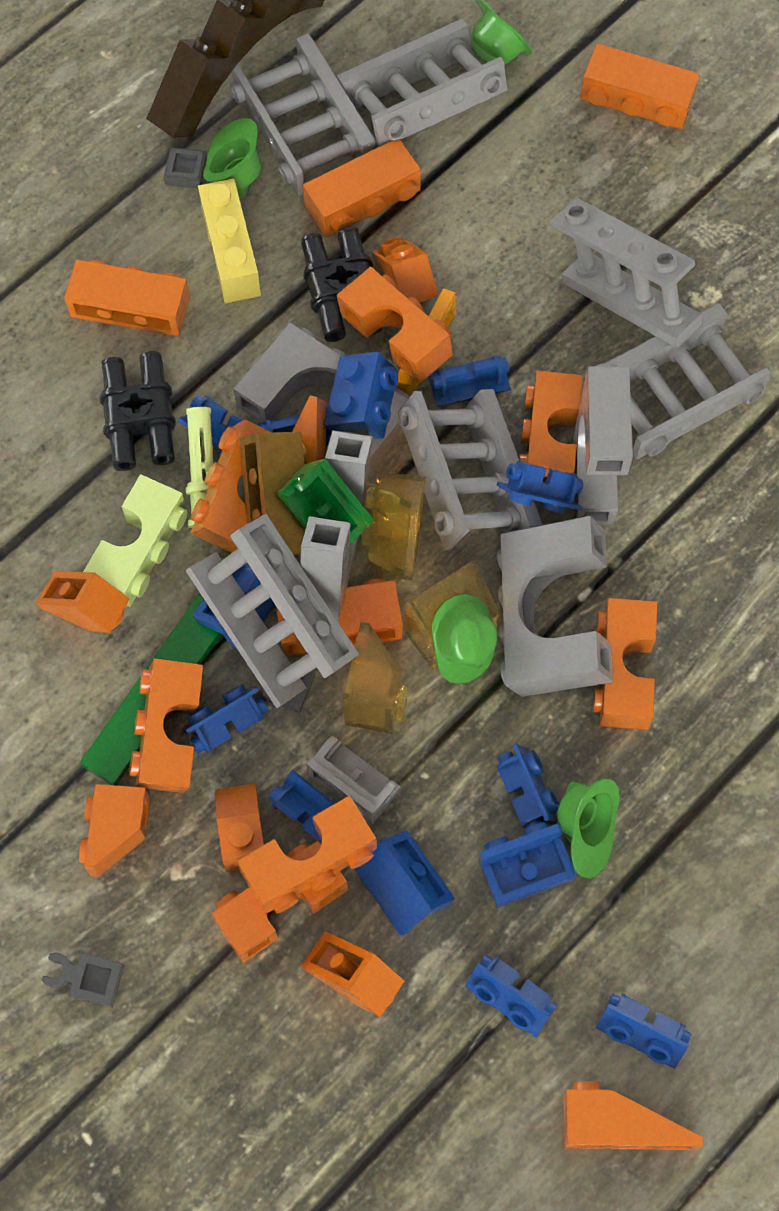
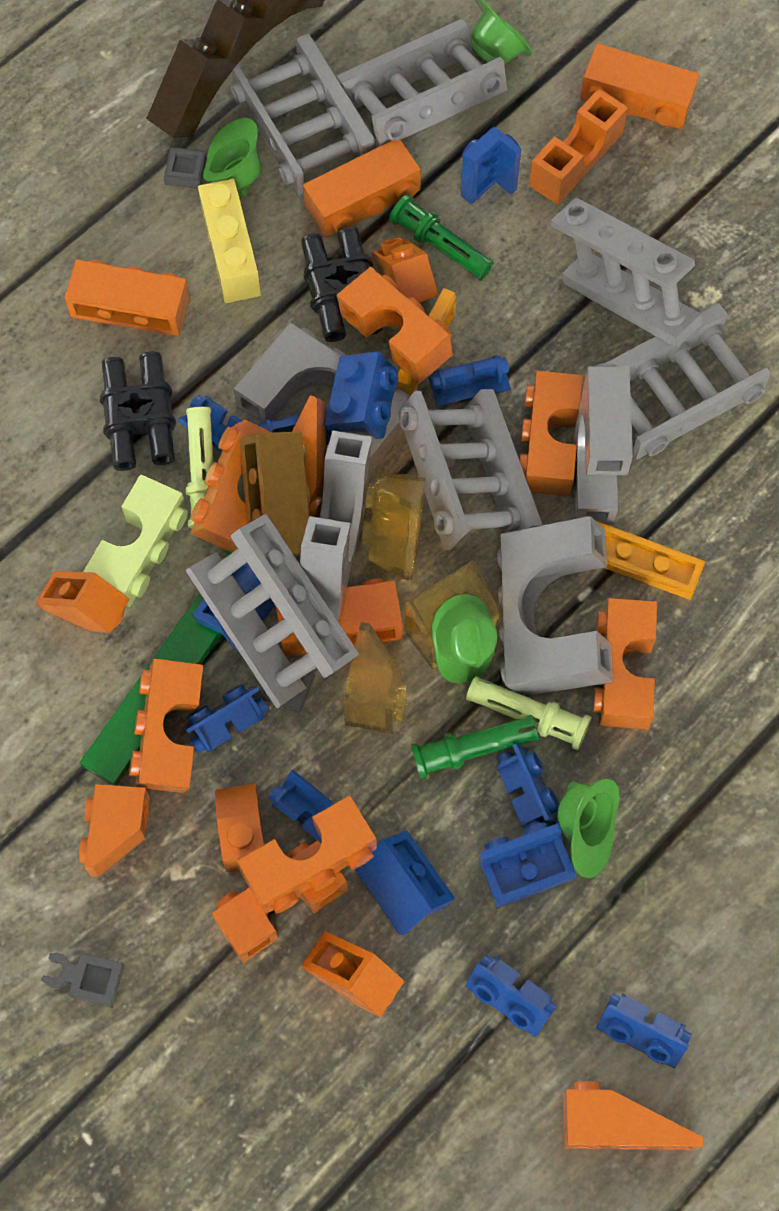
green hinge [276,458,374,545] -> none
light grey hinge [306,735,401,824] -> none
blue hinge [496,461,583,513] -> none
none -> green pin [389,194,494,281]
none -> green pin [411,715,539,780]
none -> blue bracket [461,126,521,204]
none -> yellowish green pin [466,676,592,751]
none -> orange arch [529,88,628,205]
none -> light orange tile [595,520,706,600]

